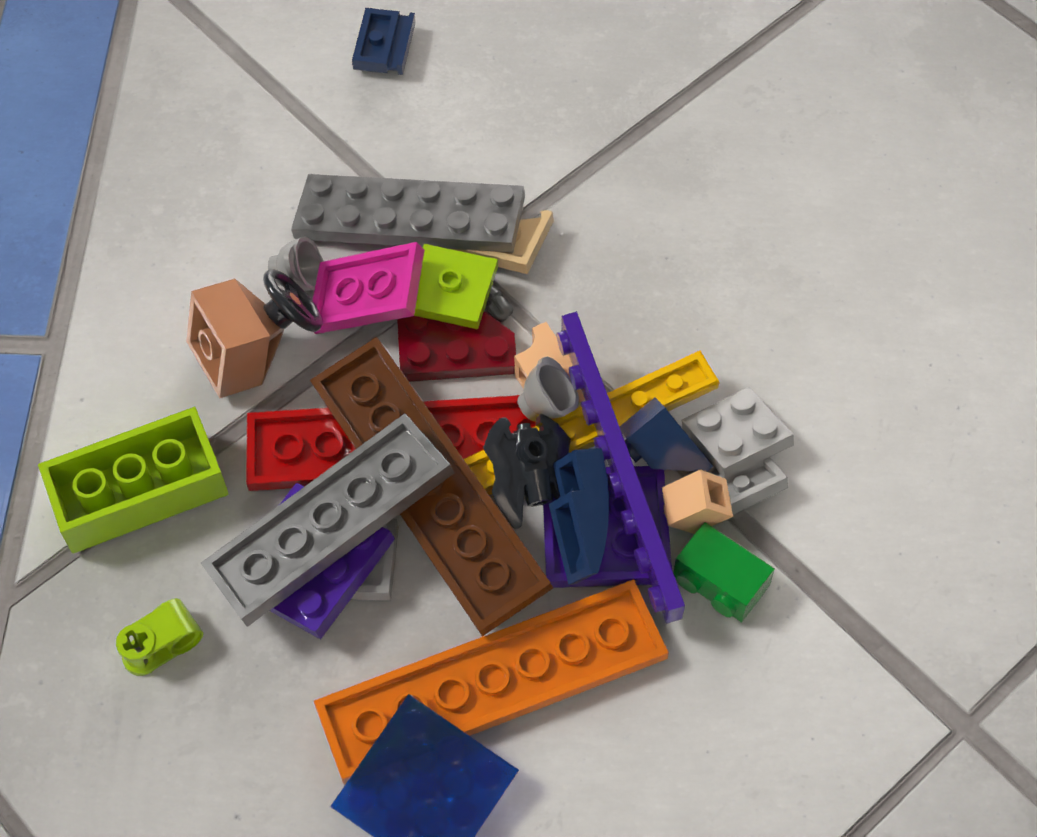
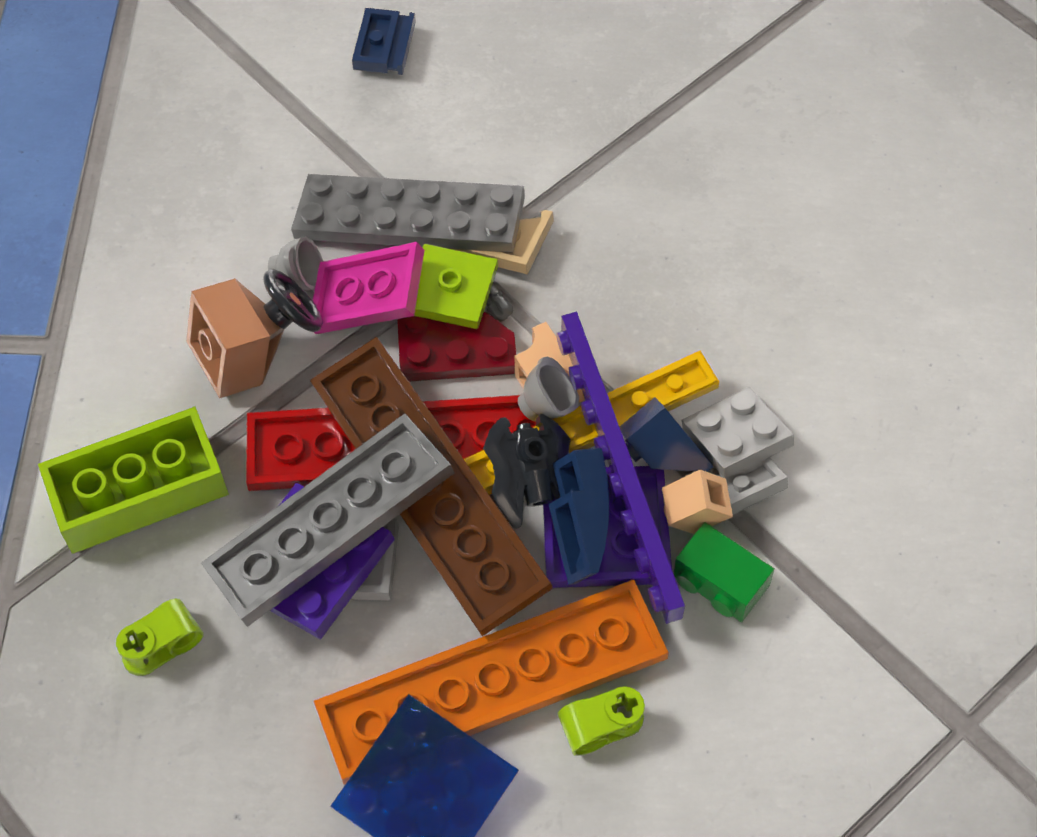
none -> lime piece [557,686,645,756]

